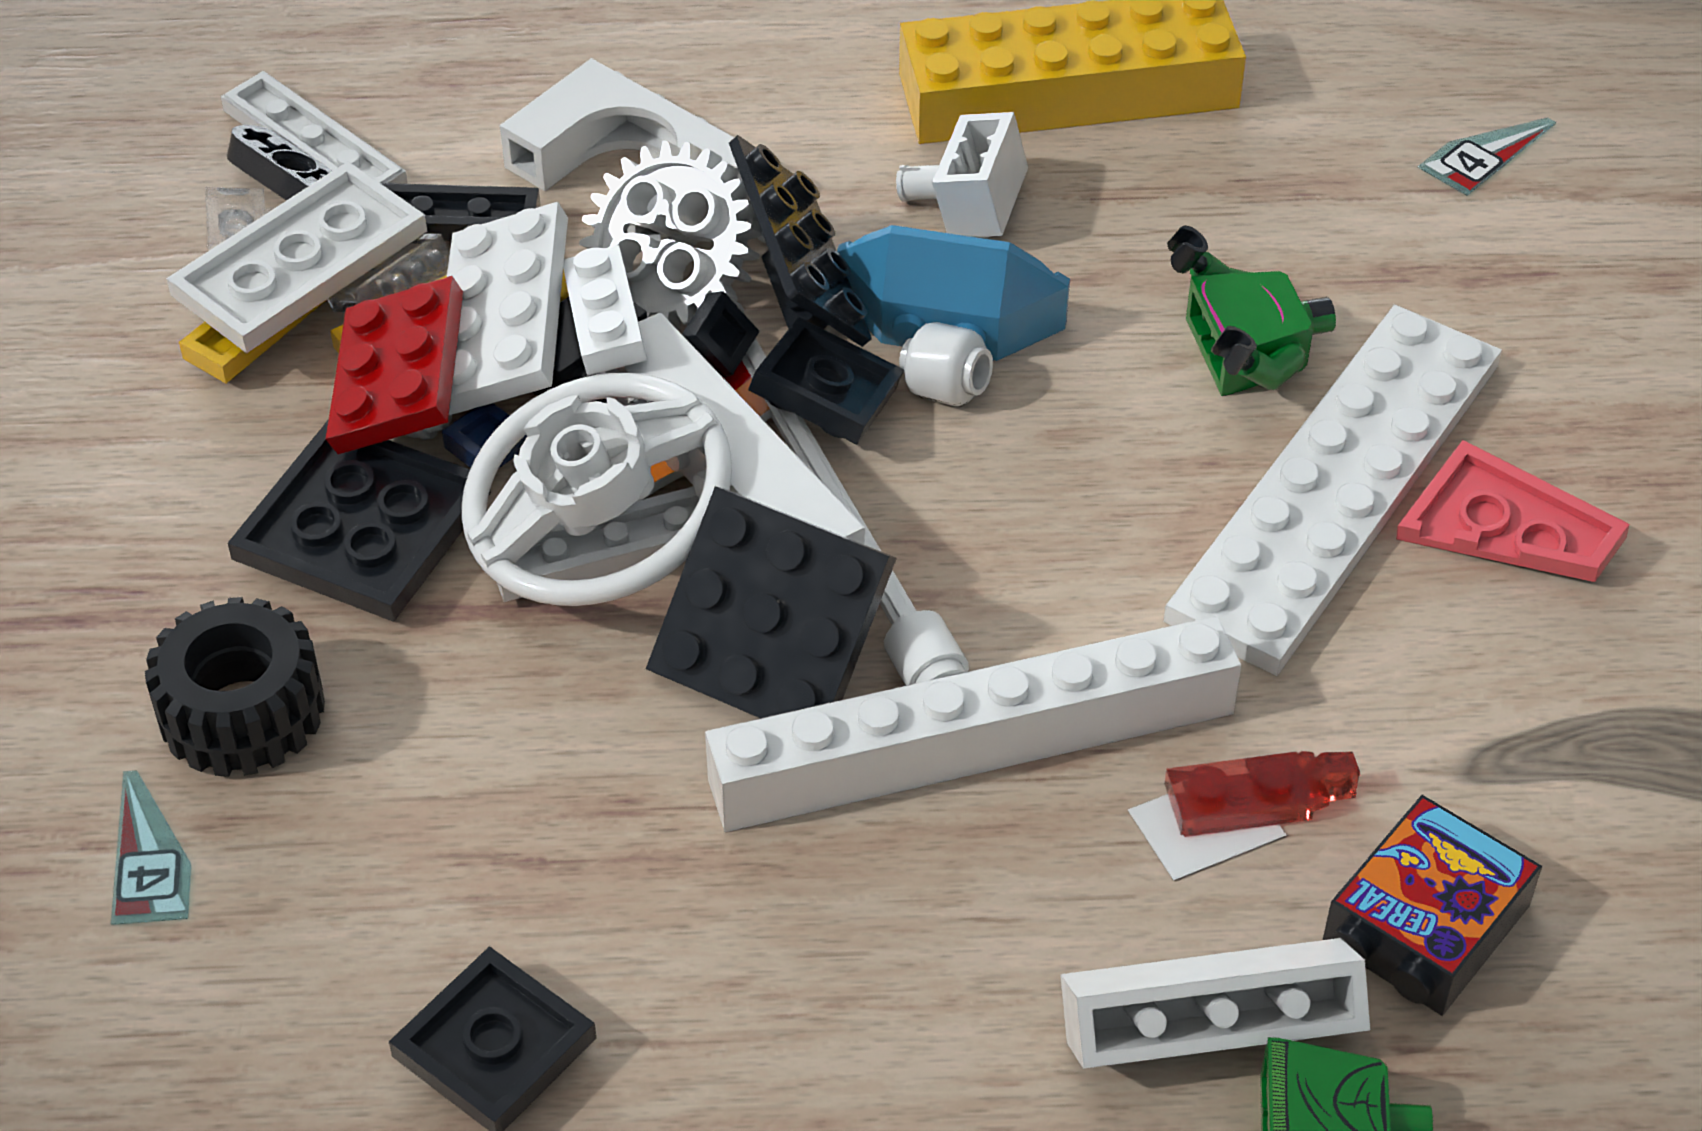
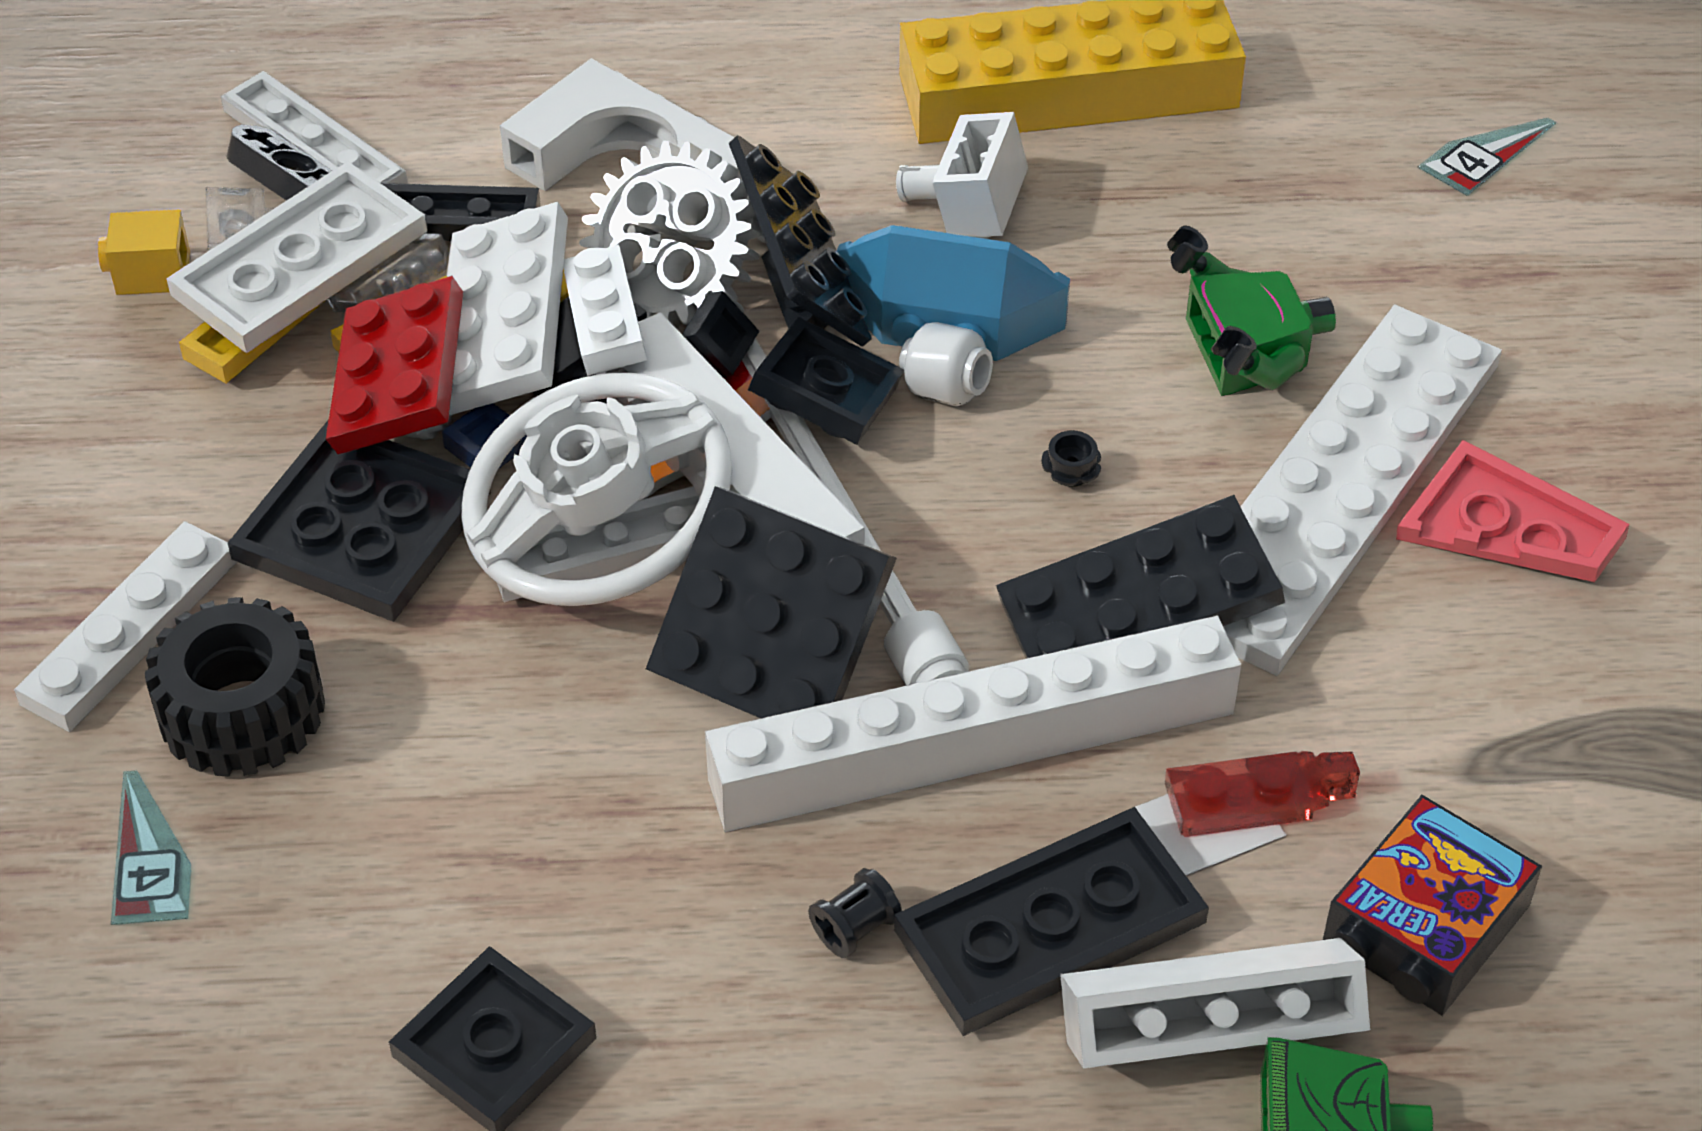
none -> white plate [14,521,237,732]
none -> yellow brick [98,209,190,295]
none -> black bush [808,868,902,958]
none -> black plate [894,806,1209,1036]
none -> black plate [996,495,1285,659]
none -> black plate [1041,430,1101,487]

